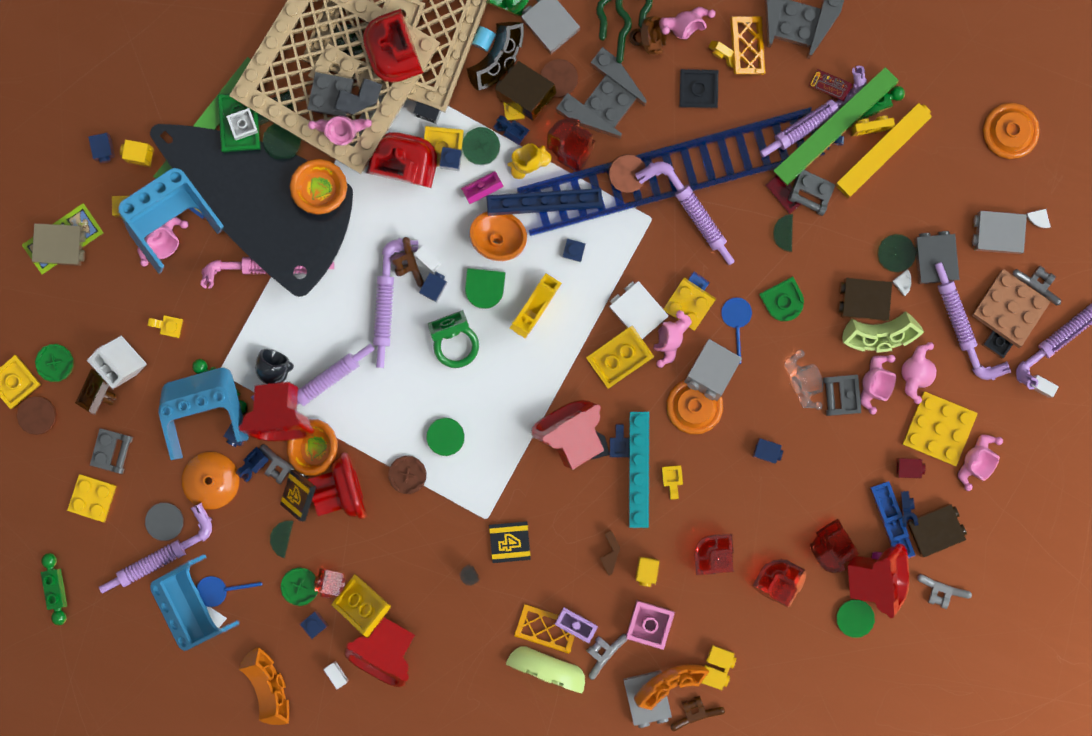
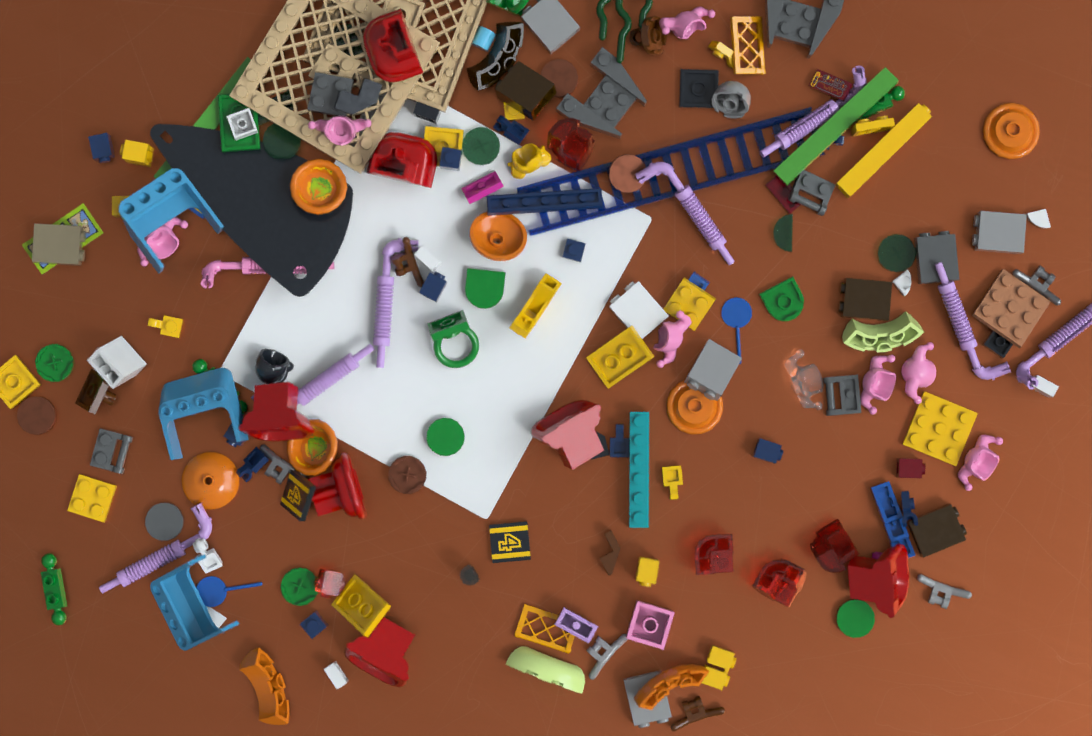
clear green tile [270,521,294,558] -> none
none -> white plate [193,538,223,574]
none -> light grey cylinder [712,81,751,119]

